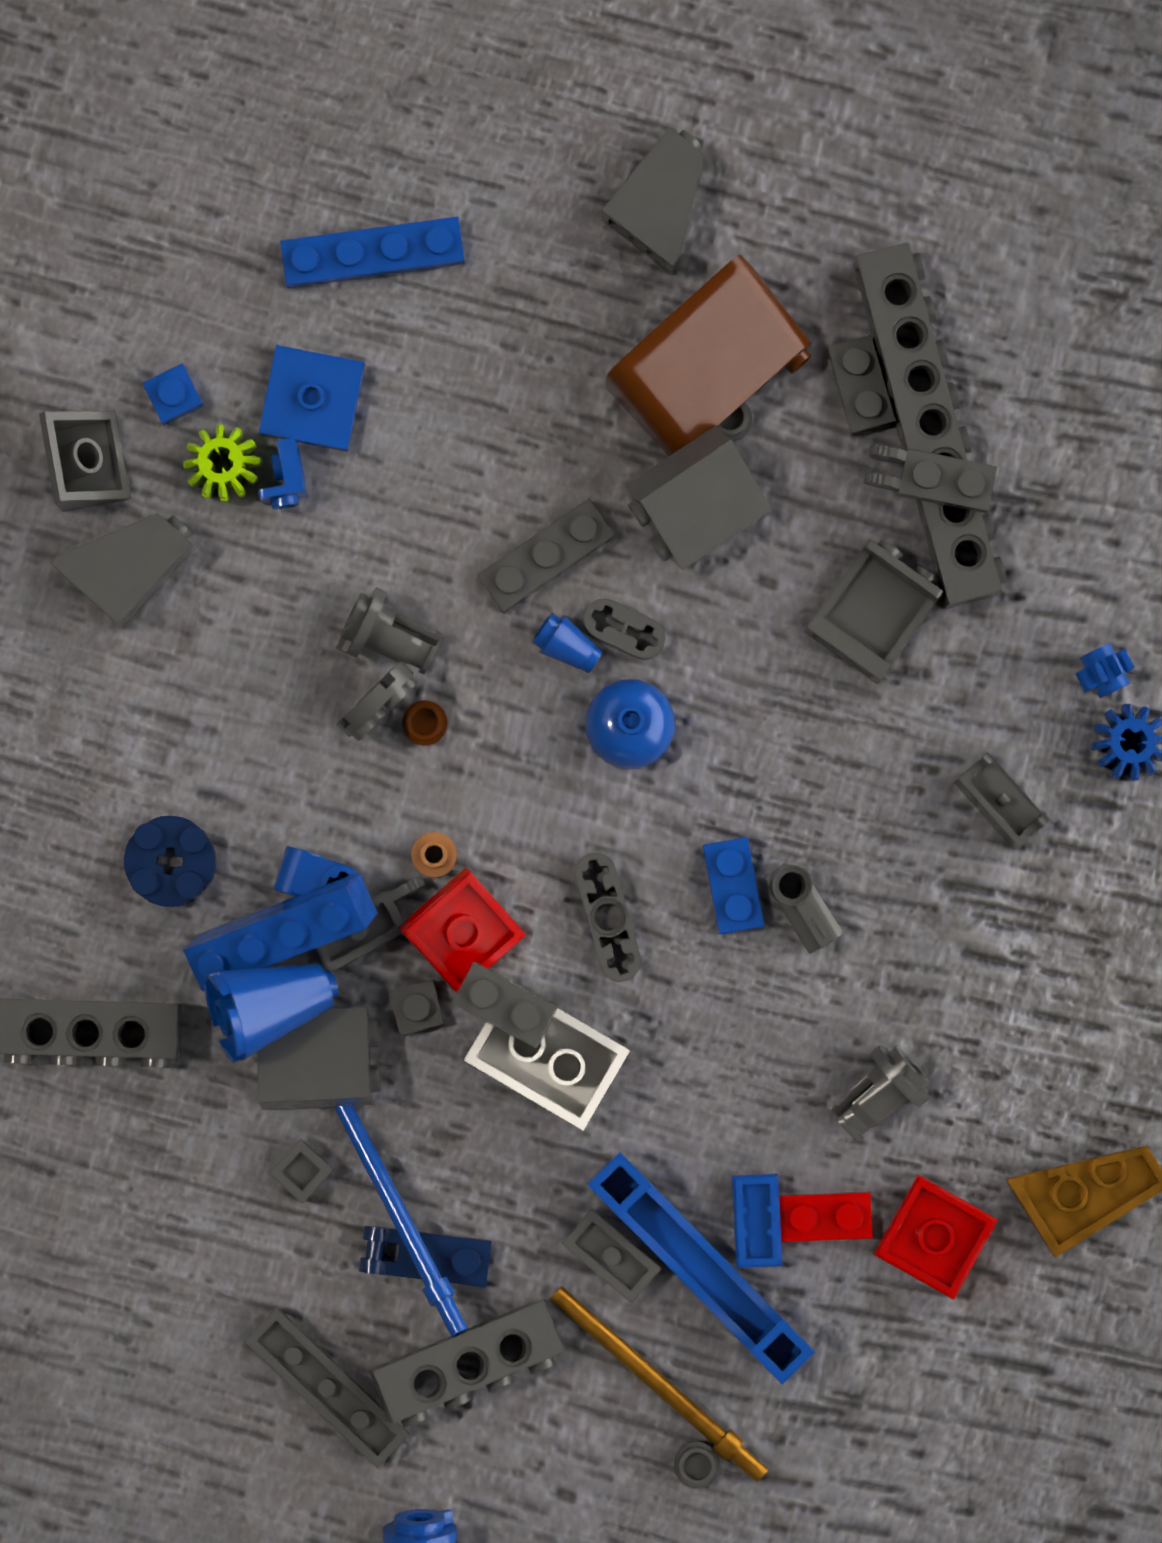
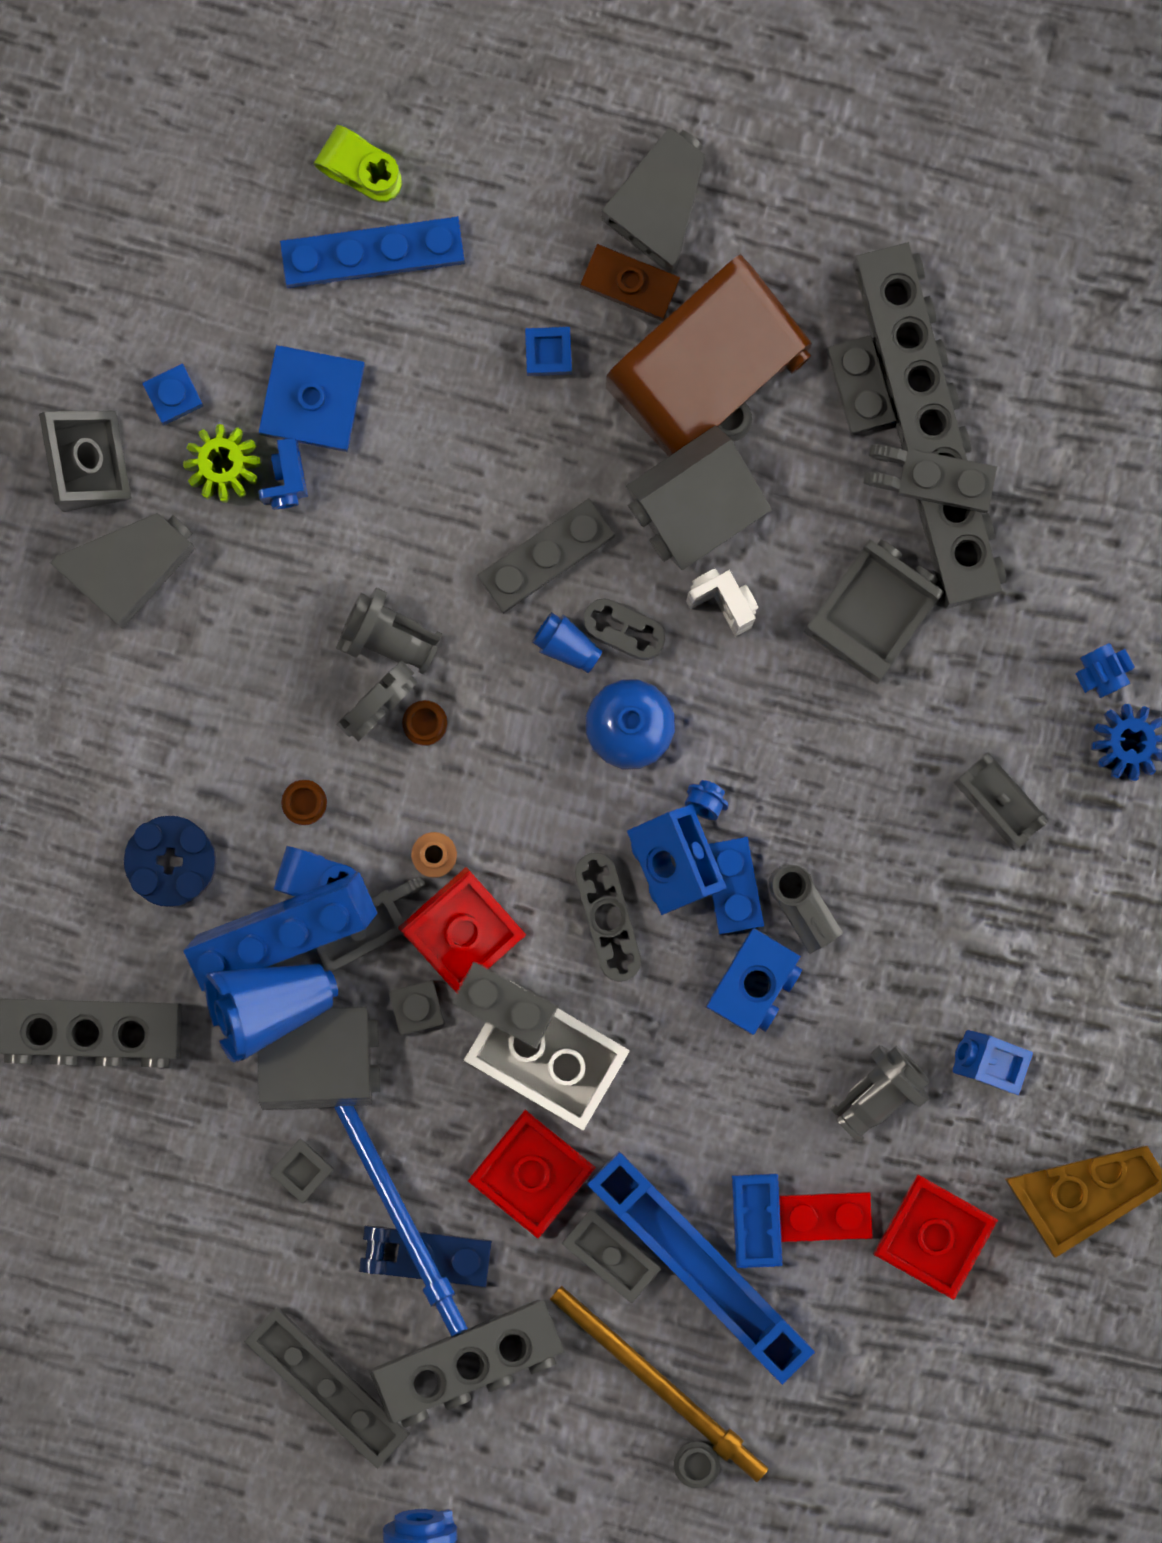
none -> reddish brown plate [281,780,327,825]
none -> lime piece [313,125,402,202]
none -> red plate [467,1109,596,1239]
none -> blue plate [525,327,572,376]
none -> reddish brown plate [580,244,680,321]
none -> blue brick [627,804,727,915]
none -> blue plate [685,780,729,820]
none -> white bracket [686,569,758,637]
none -> blue brick [705,928,803,1035]
none -> blue bracket [952,1030,1034,1095]

